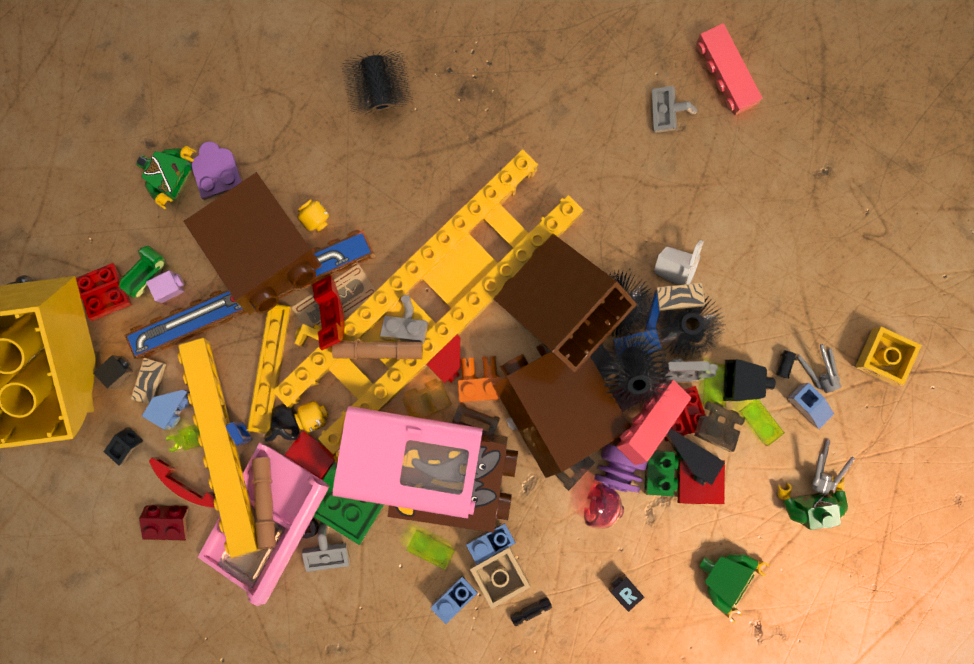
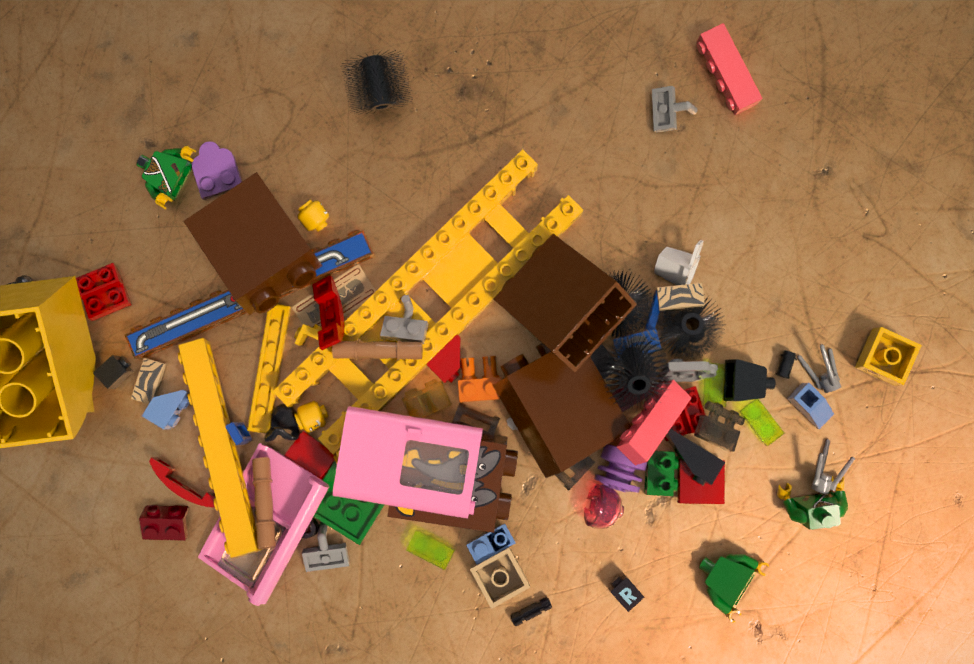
black bracket [103,427,143,466] -> none
green animal [119,246,165,298] -> none
lavender brick [146,270,185,303] -> none
clear neon green plate [166,424,200,452] -> none
medium blue slope [431,576,478,624] -> none

